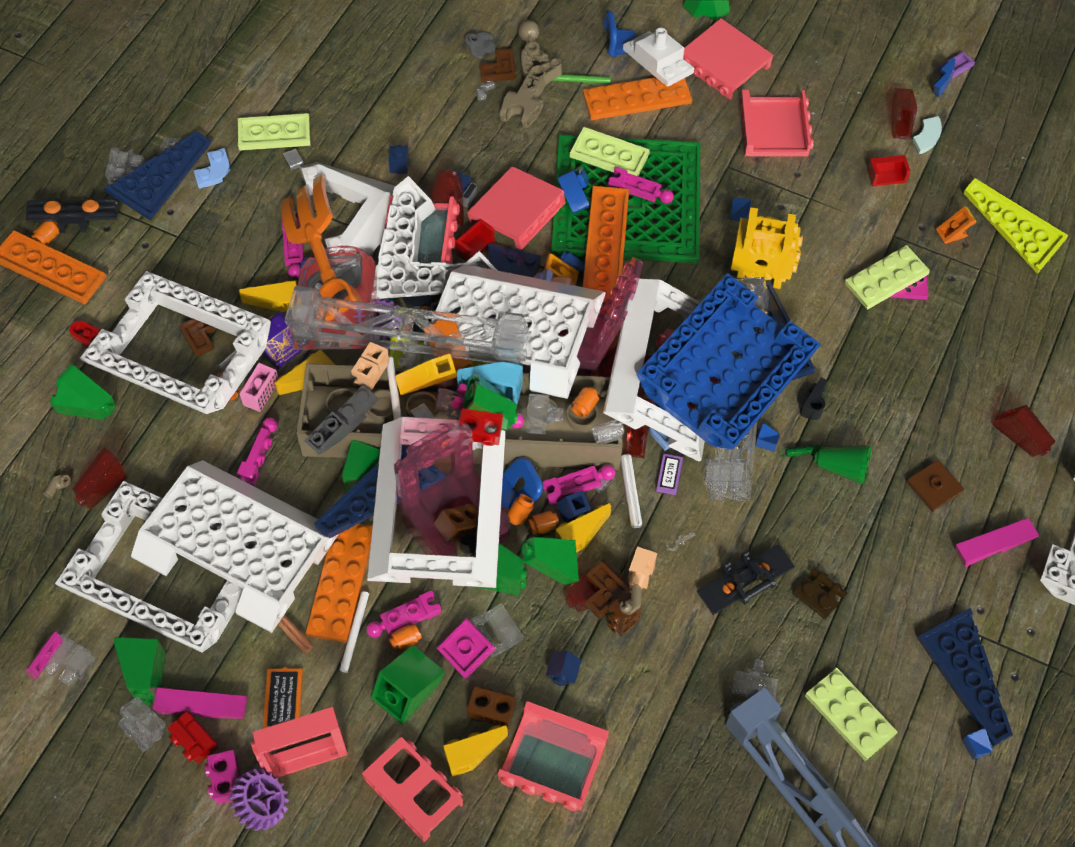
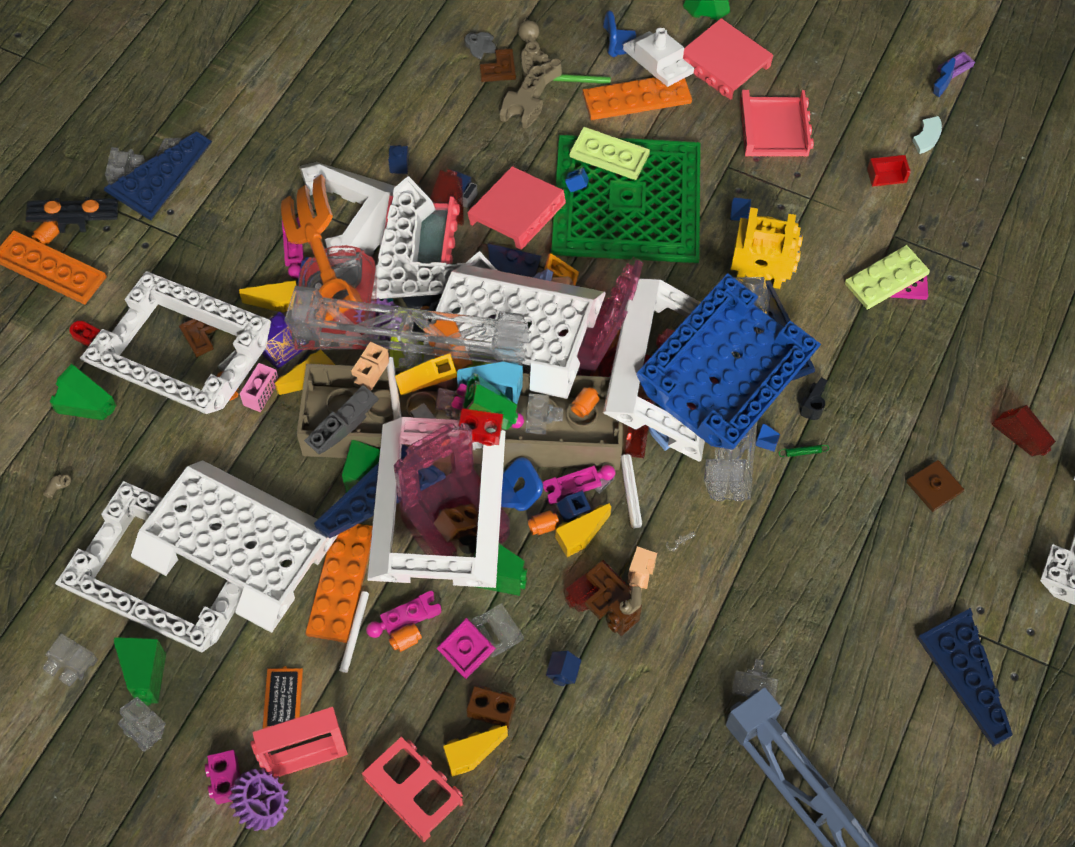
dark pink slope [26,632,63,680] -> none
clear red slope [72,448,127,510] -> none
dark pink slope [153,688,248,719] -> none
red brick [167,711,218,764] -> none
light blue plate [194,148,230,189] -> none
dark pink plate [237,418,278,486] -> none
yellowish green plate [238,113,311,150] -> none
nougat axle [278,614,313,654] -> none
flat silver piece [283,149,304,171] -> none
green slope [371,645,445,725] -> none
red panel [456,219,495,262] -> none
clear arm [475,80,495,101] -> none
clear light blue panel [498,701,609,811] -> none
orange brick [507,494,534,525] -> none
green slope [522,537,579,585] -> none
blue slope [558,171,590,214] -> none
blue cone [560,251,585,274] -> none
orange plate [583,186,629,315] -> none
clear brick [593,420,624,444] -> none
dark pink plate [608,167,674,204] -> none
tile [656,454,683,495] -> none
black piece [697,544,795,615] -> none
dark brown plate [793,567,848,620] -> none
yellowish green plate [805,668,898,761] -> none
green cone [814,445,871,484] -> none
clear red slope [892,88,917,139] -> none
orange slope [936,206,977,244] -> none
dark pink slope [955,518,1039,567] -> none
blue slope [962,728,993,760] -> none
neon yellow wing [963,178,1068,274] -> none

